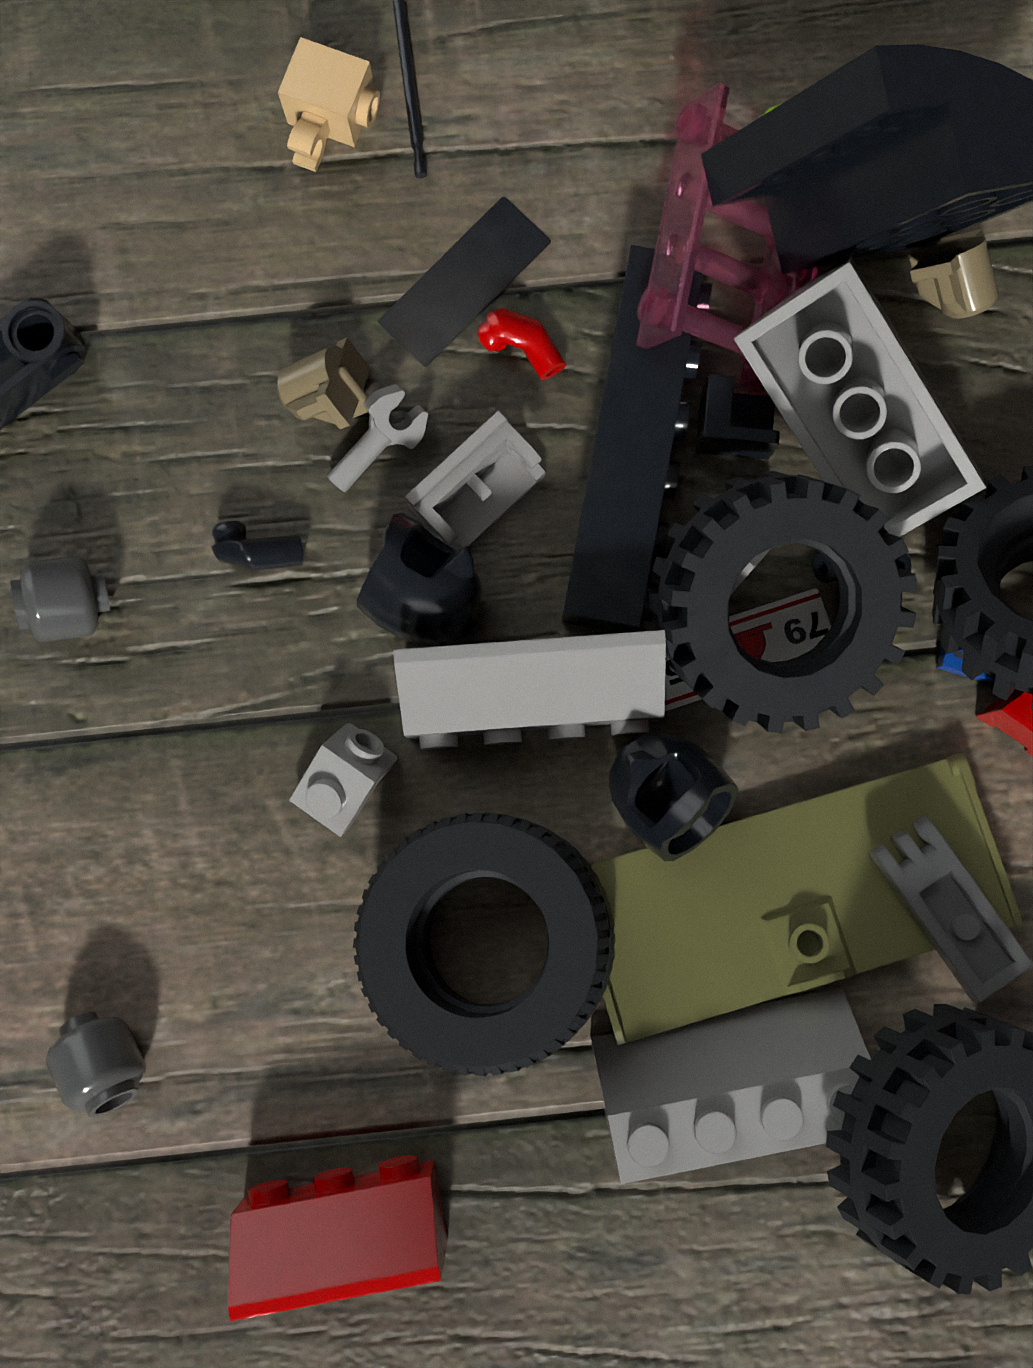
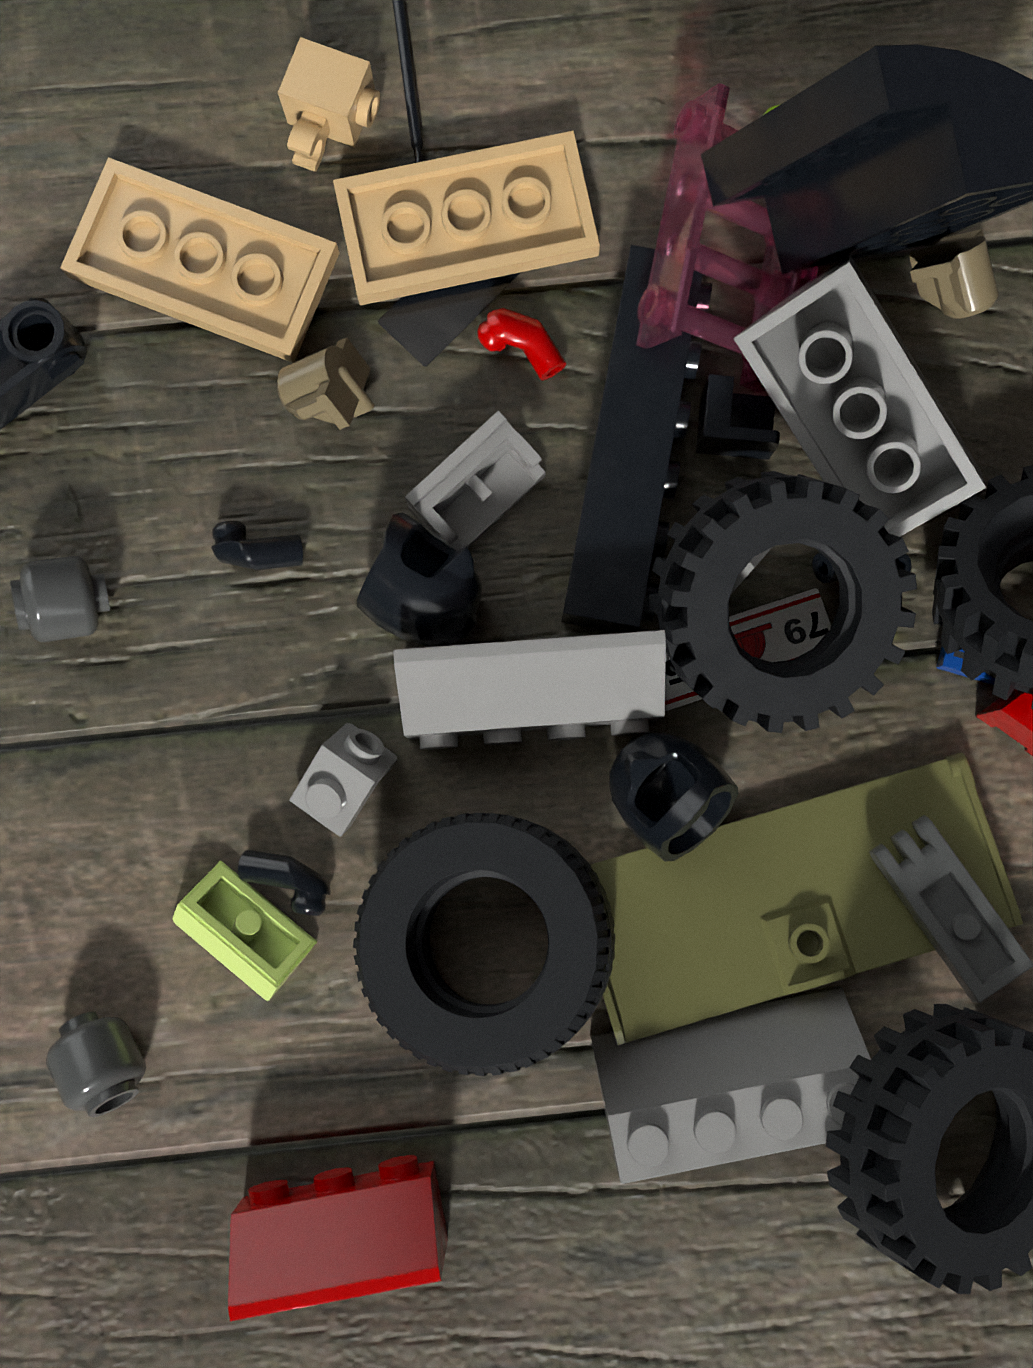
light grey bar [327,384,428,493] -> none
none -> tan plate [60,157,340,363]
none -> yellowish green slope [172,860,317,1001]
none -> black arm [238,850,331,916]
none -> tan plate [333,130,600,306]

